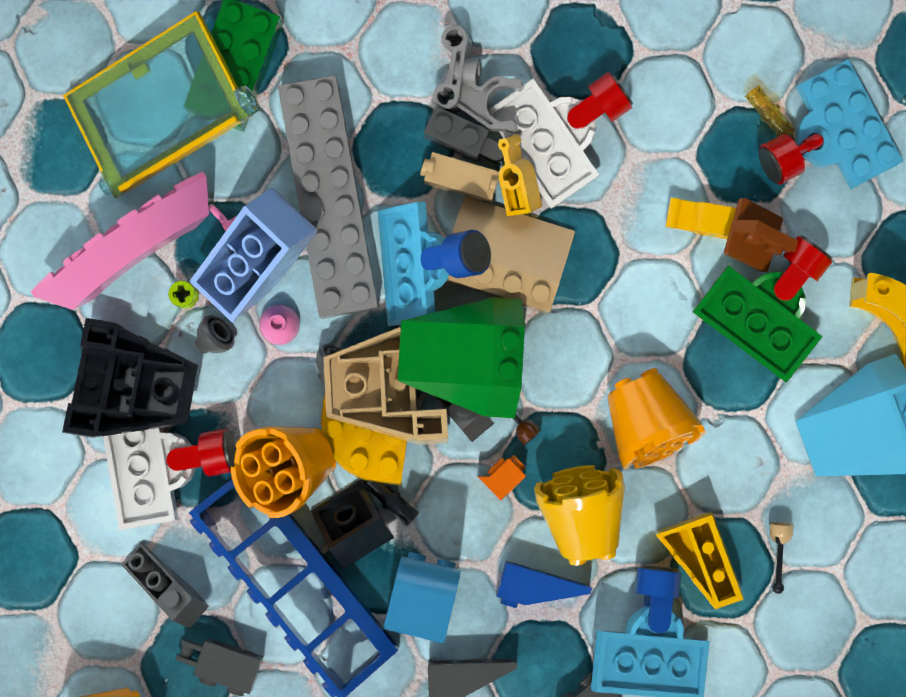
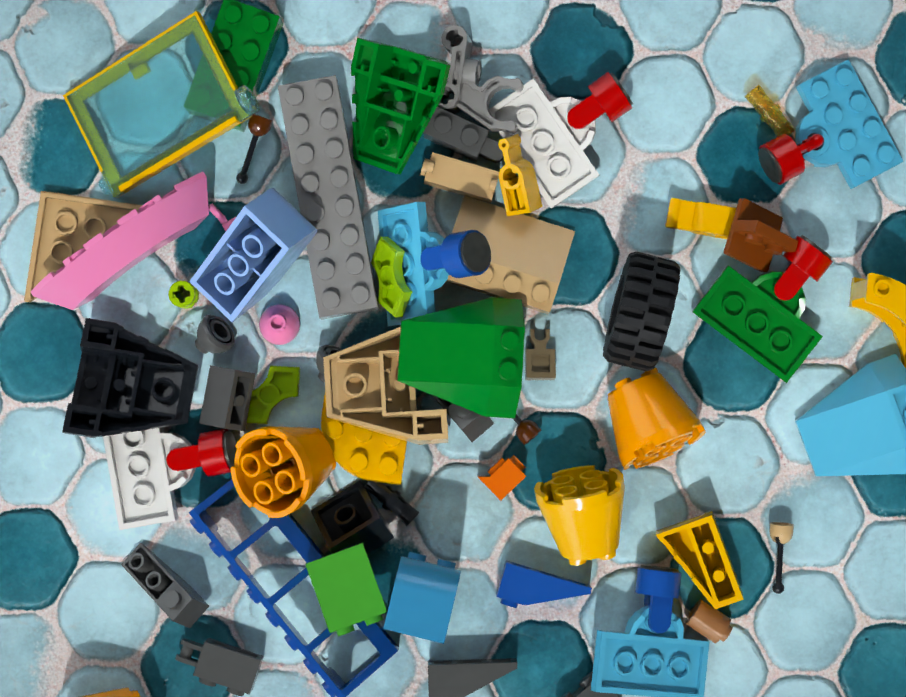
none -> tan tile [24,191,143,303]
none -> dark grey brick [199,365,255,432]
none -> hinge [236,113,273,184]
none -> lime tile [247,366,300,424]
none -> bright green brick [305,543,387,636]
none -> green wedge [351,38,451,175]
none -> lime tile [371,237,412,317]
none -> dark tan plate [525,329,556,380]
none -> black tyre [603,251,680,371]
none -> medium nougat brick [685,599,733,644]

